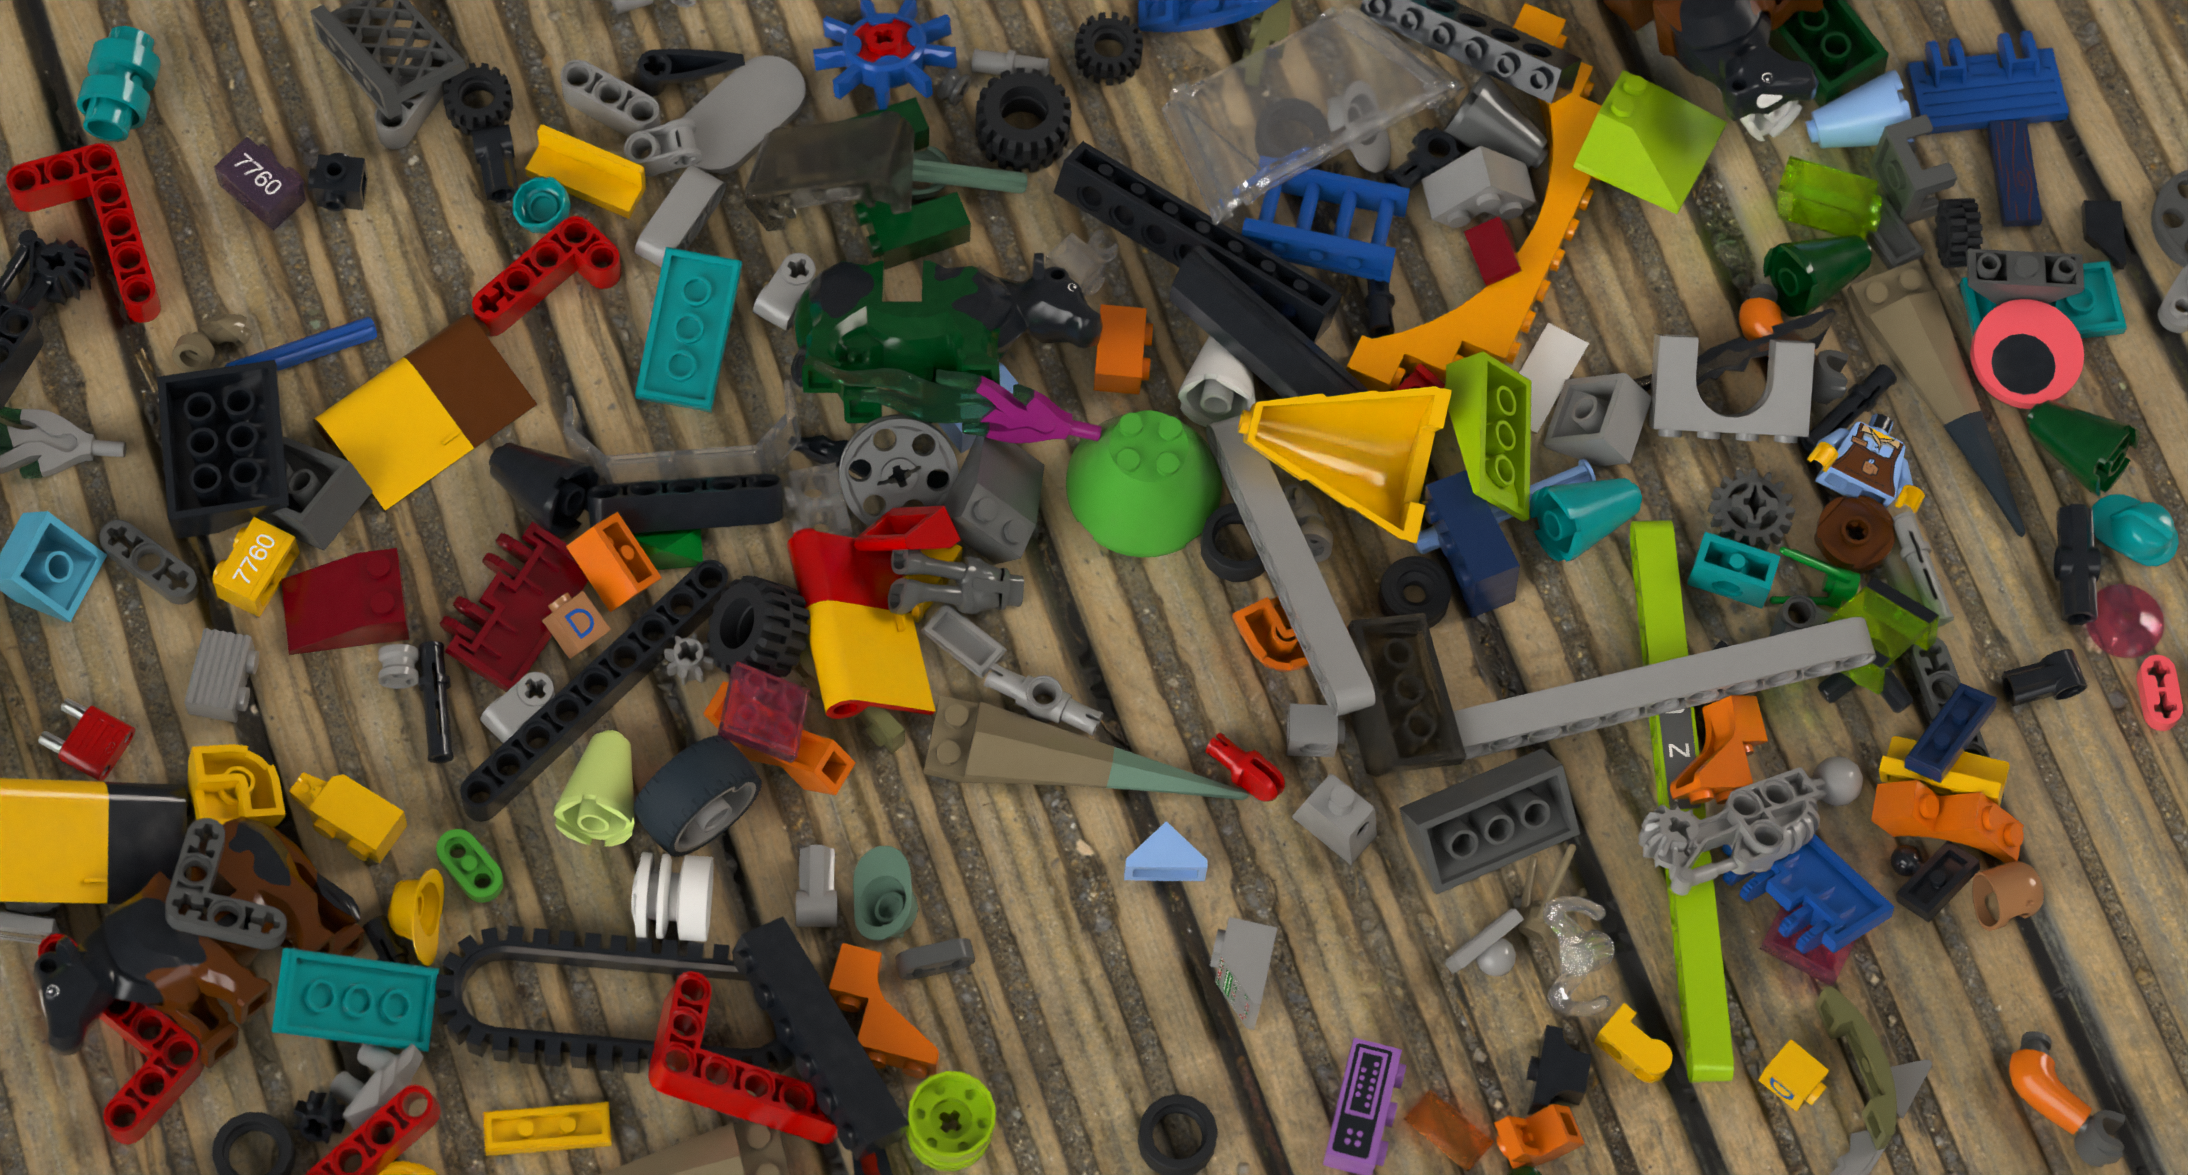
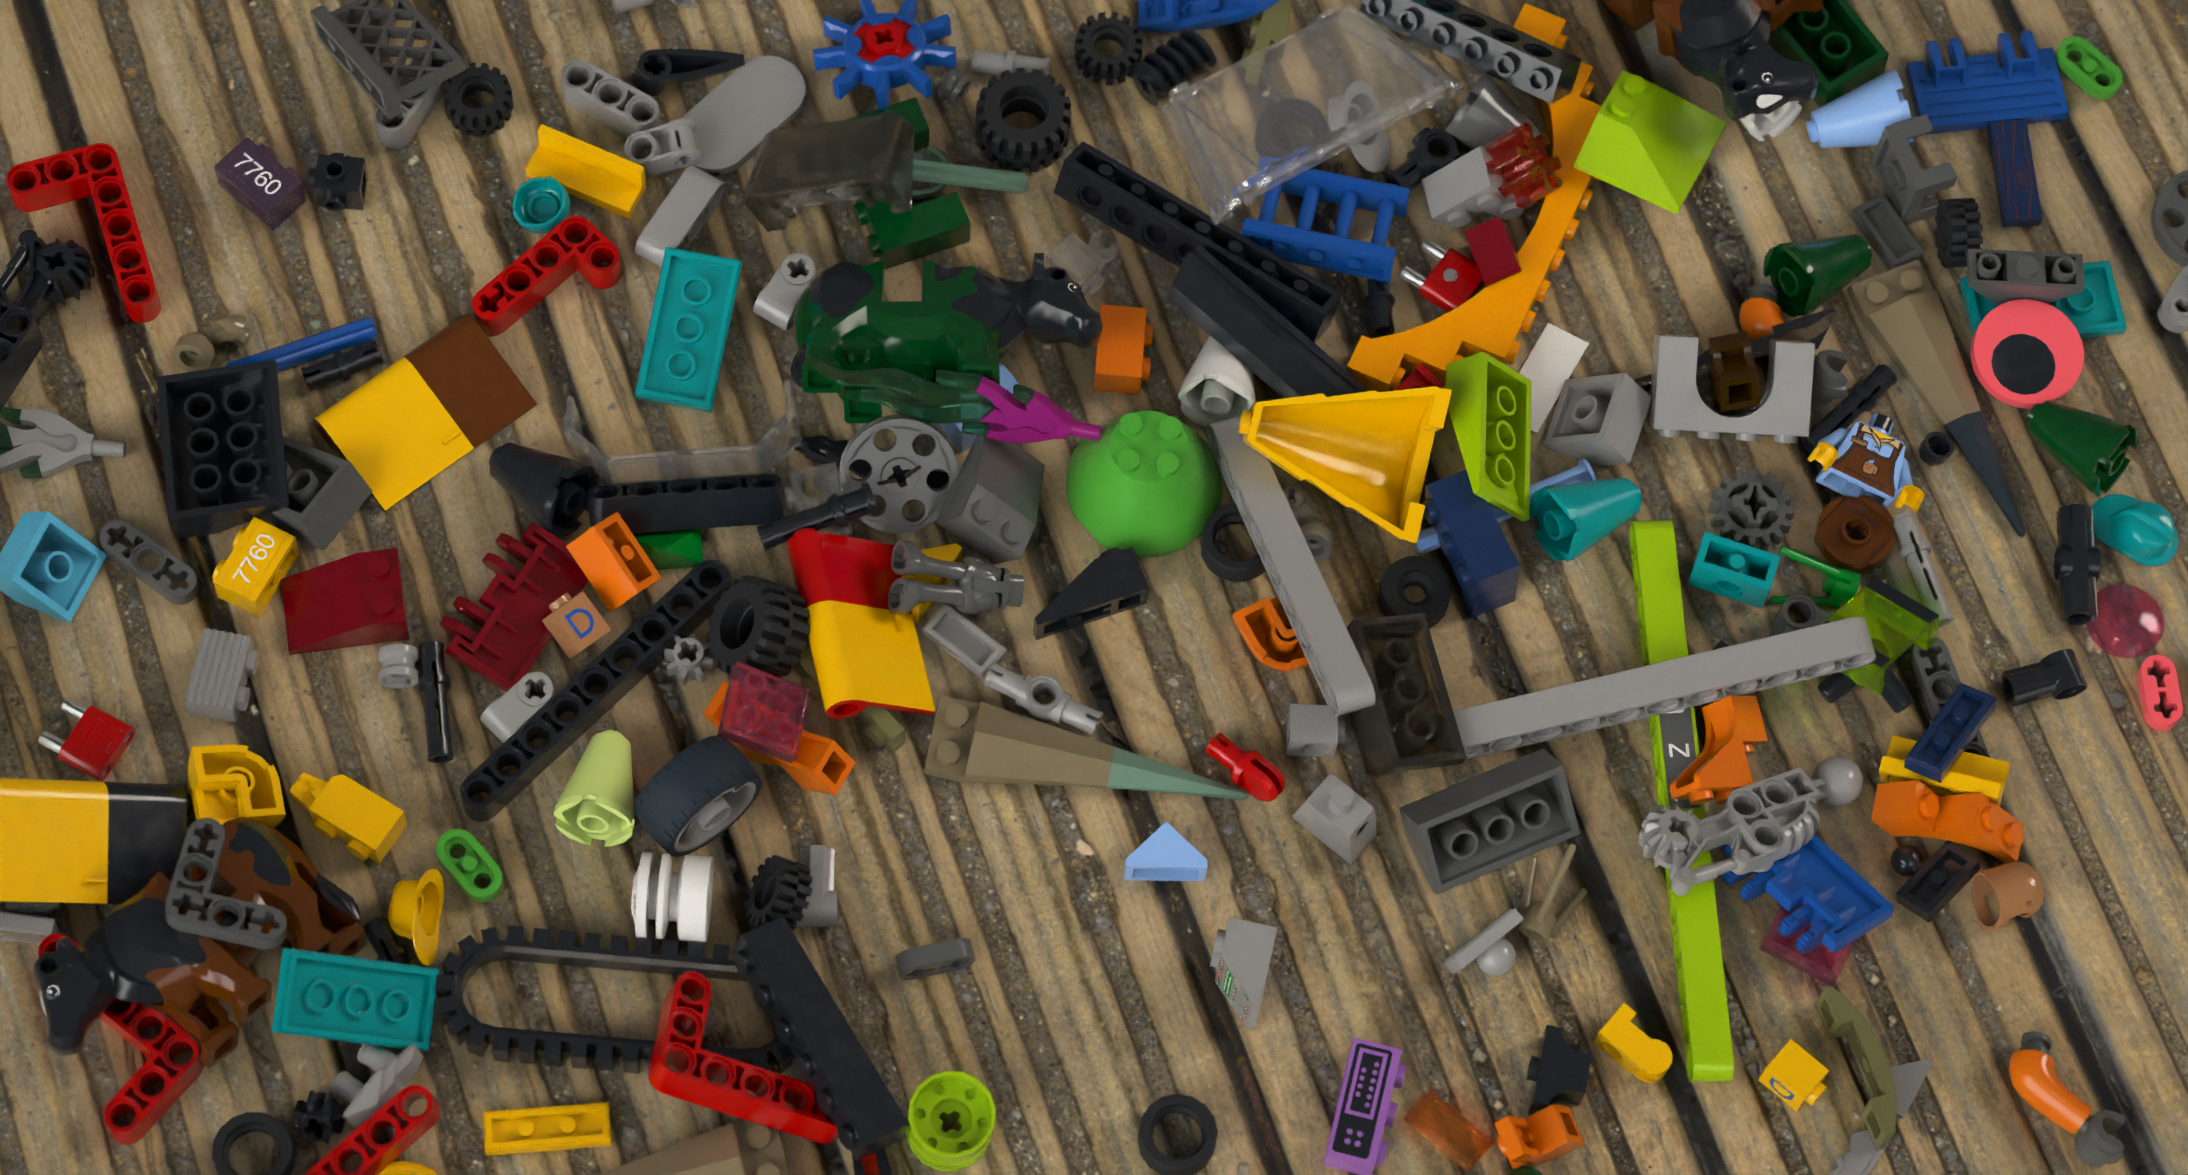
teal piece [77,26,161,142] -> none
black piece [471,124,519,203] -> none
orange arch [829,943,939,1078] -> none
sand green piece [853,846,918,940] -> none
red tile [854,506,961,552] -> none
clear piece [1543,896,1614,1017] -> none
clear neon green window [1777,156,1883,241] -> none
black tile [2081,200,2126,270] -> none
none -> black pin [301,340,384,391]
none -> black tyre [745,855,813,931]
none -> black pin [757,482,879,551]
none -> black slope [1033,547,1149,640]
none -> black piece [1131,29,1217,106]
none -> red piece [1400,239,1484,313]
none -> clear red gear [1485,122,1563,209]
none -> dark brown brick [1709,331,1760,412]
none -> black hinge [1919,431,1953,466]
none -> bright green plate [2055,36,2123,100]

